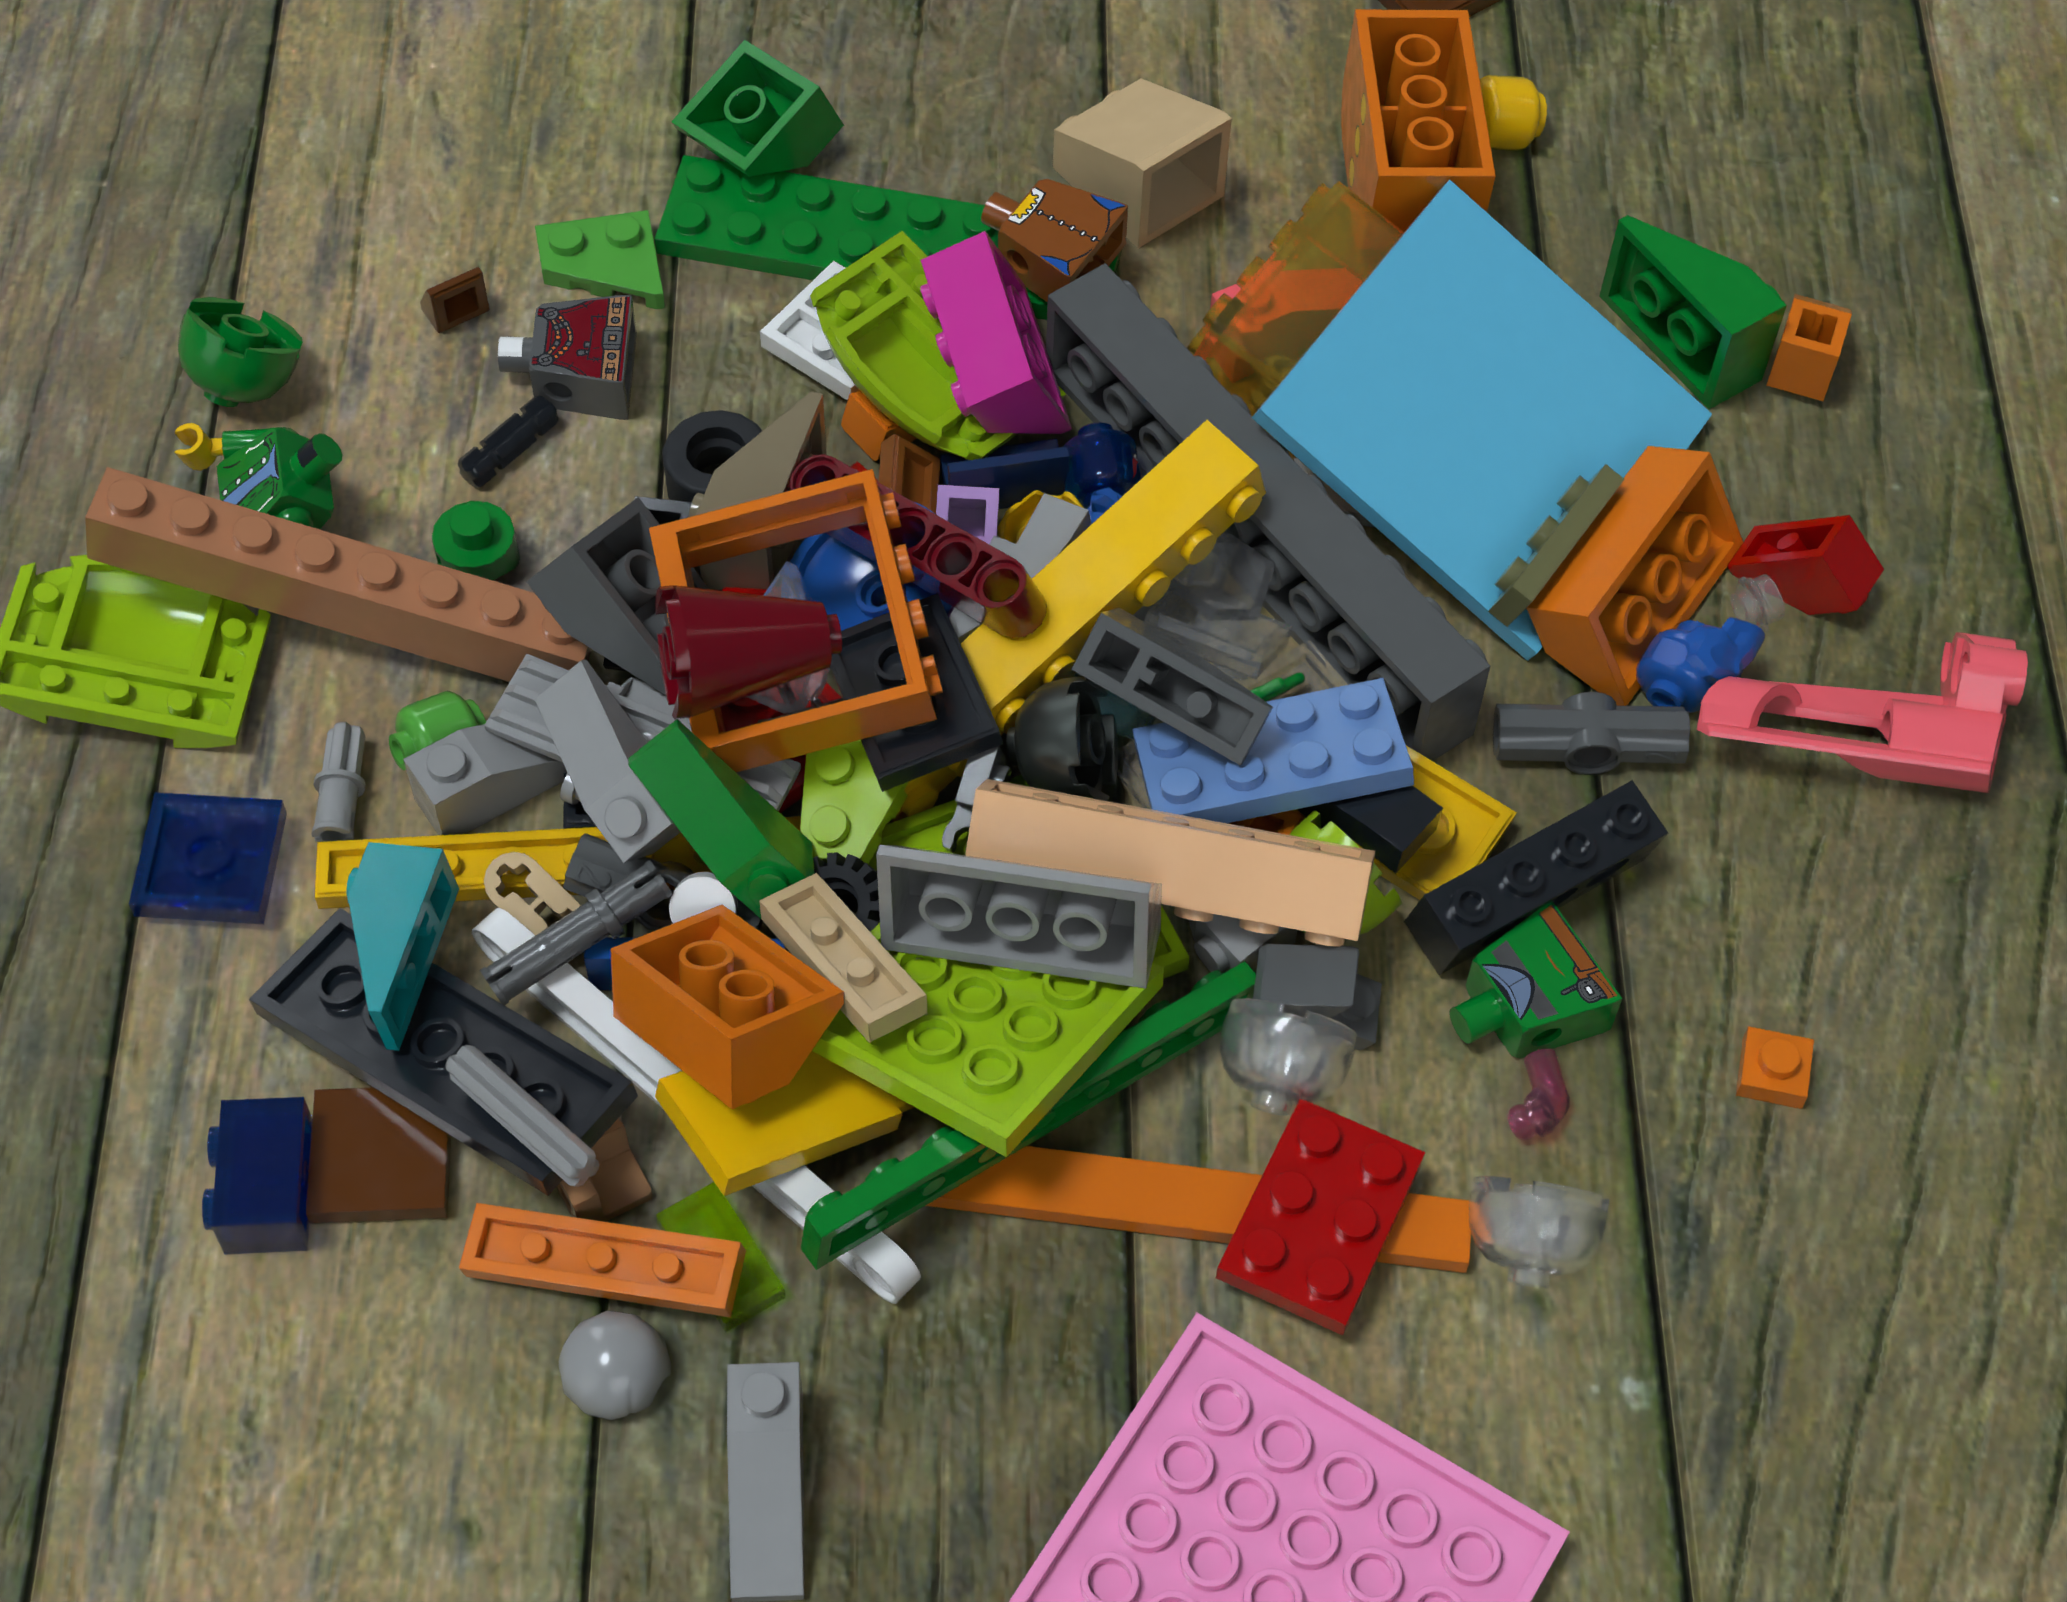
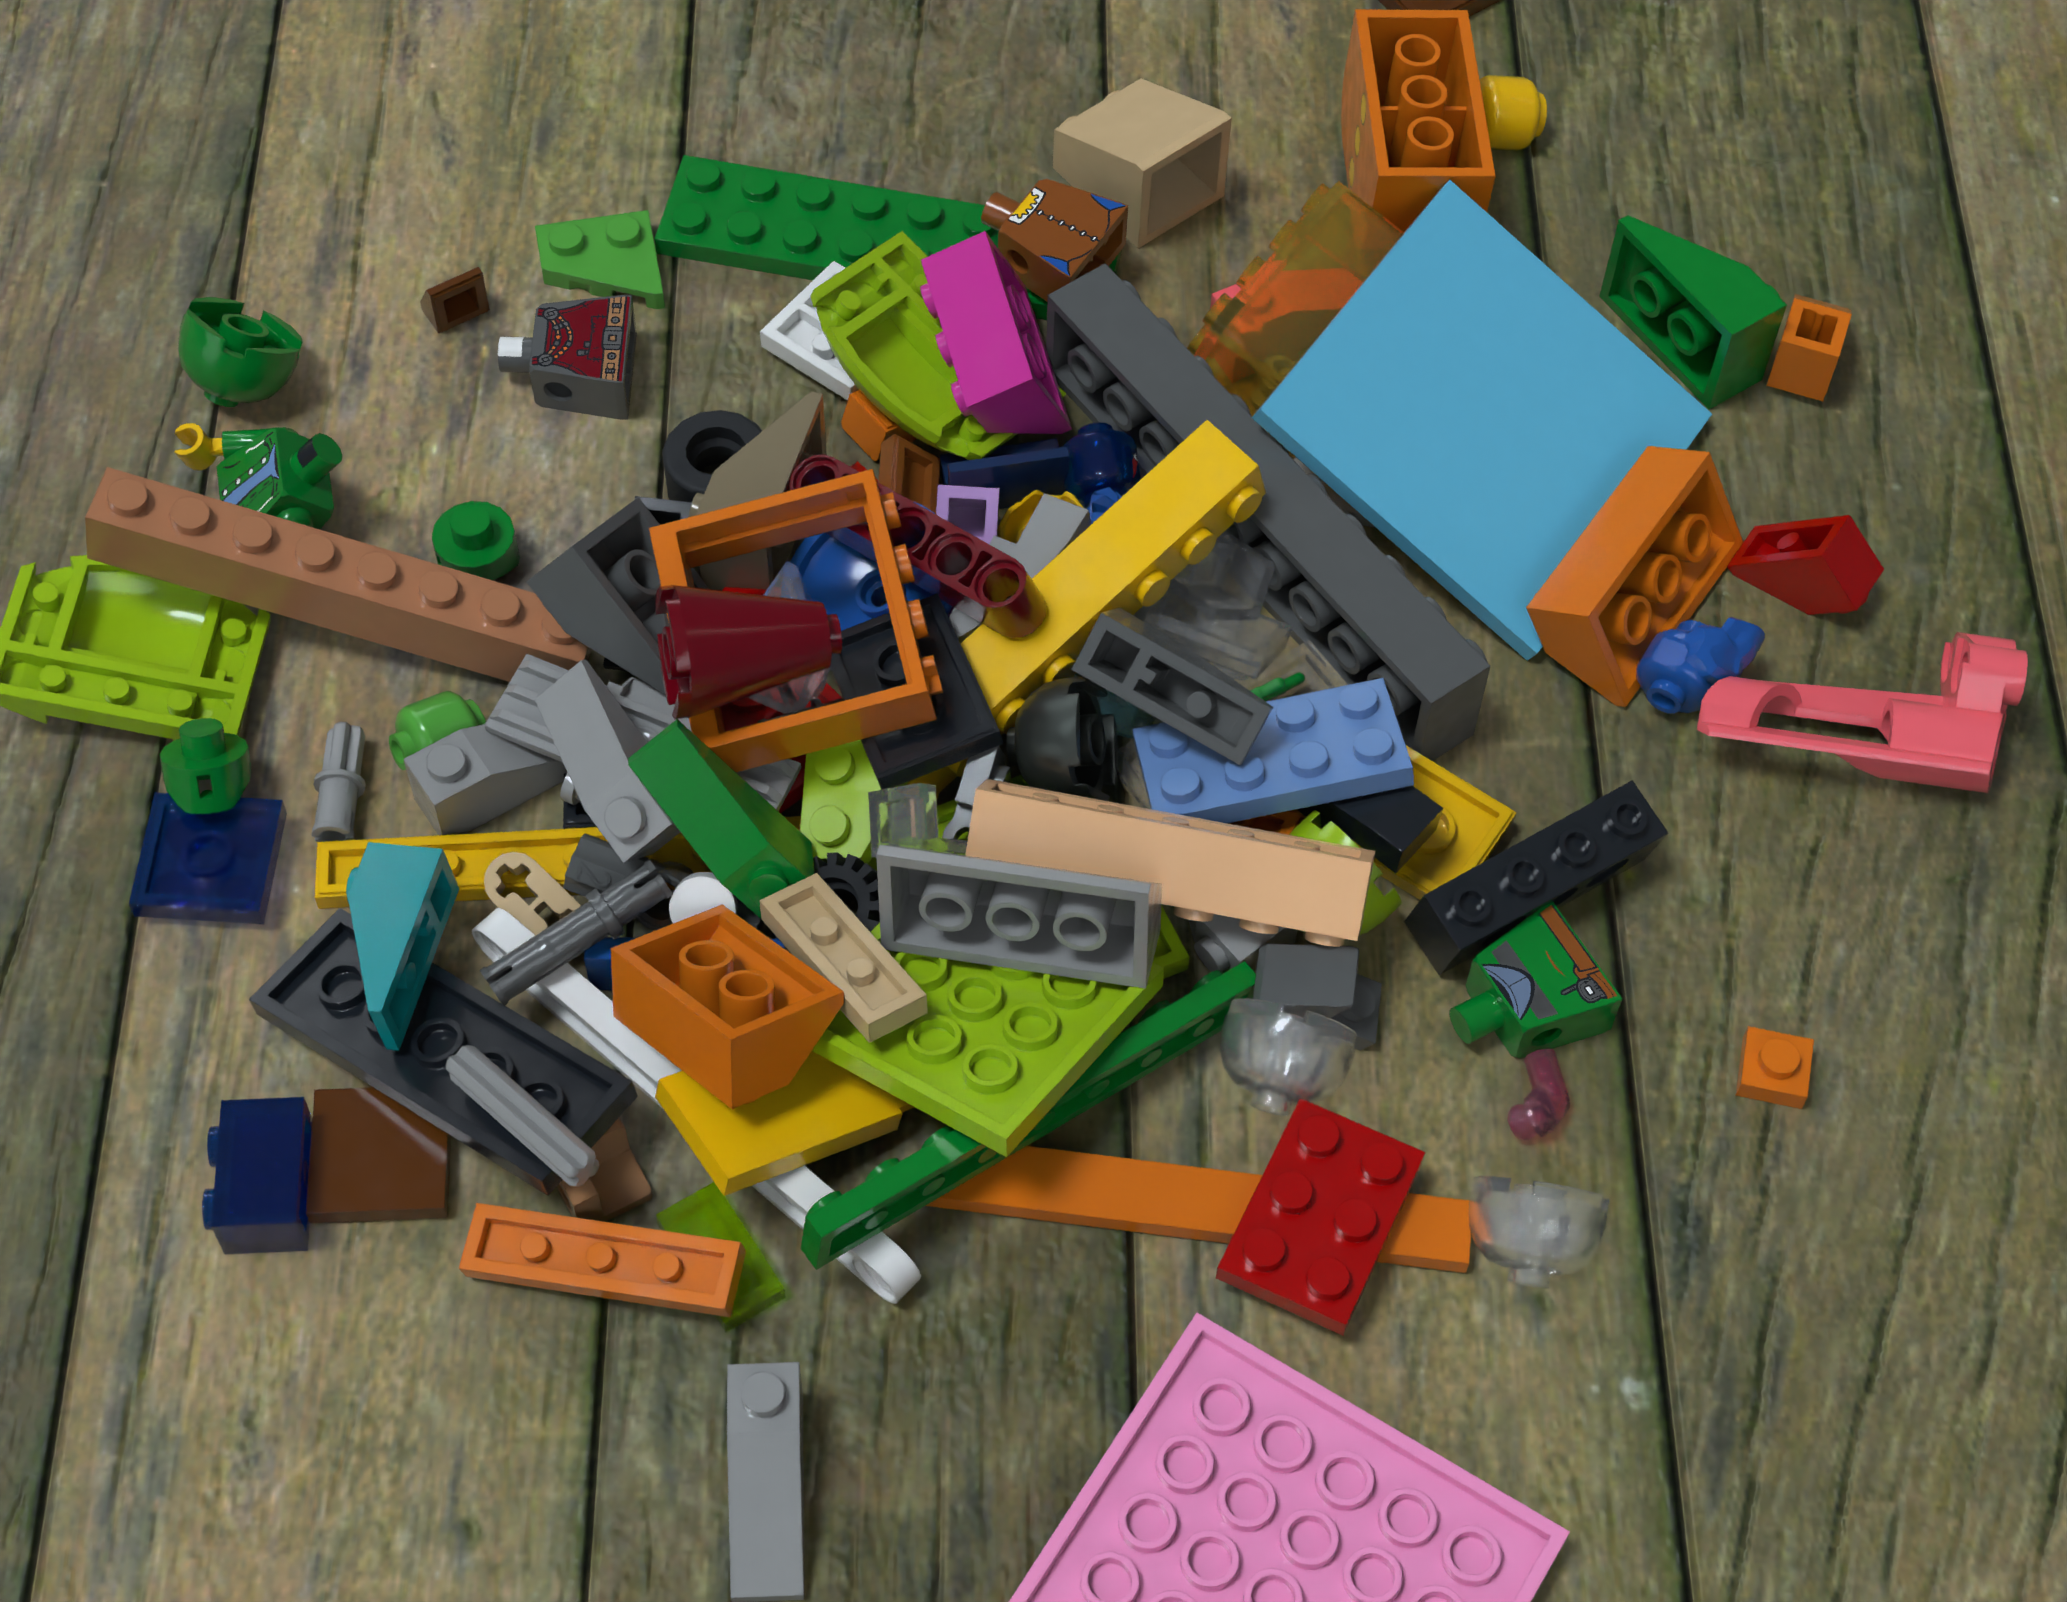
black axle [457,395,559,488] -> none
light grey hair [558,1311,671,1420] -> none
green slope [671,40,844,177] -> none
olive plate [1488,464,1625,627] -> none
dark grey piece [1493,692,1690,775] -> none
clear plate [1731,574,1785,633] -> none
none -> green piece [160,718,252,814]
none -> clear panel [868,783,967,858]

